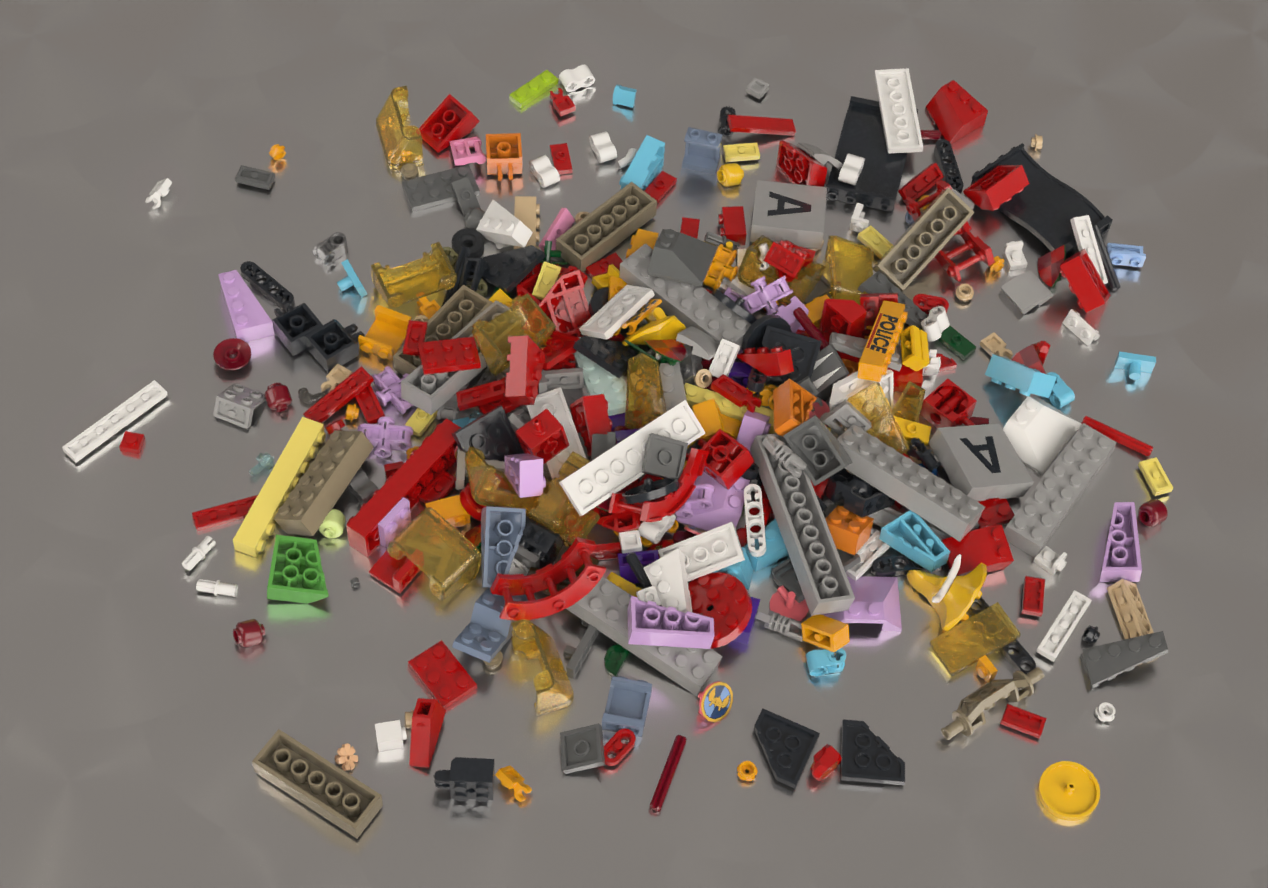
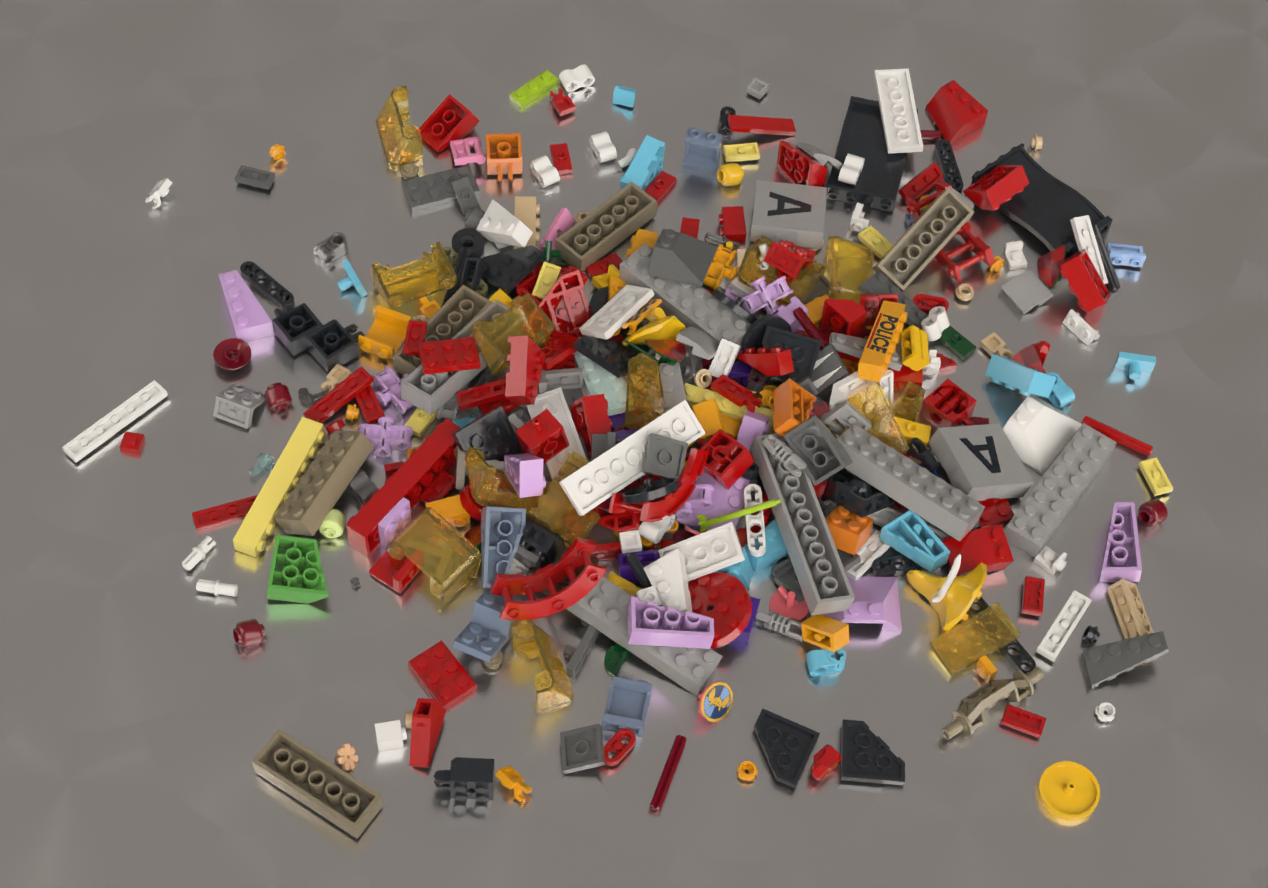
none -> lime piece [697,499,782,532]

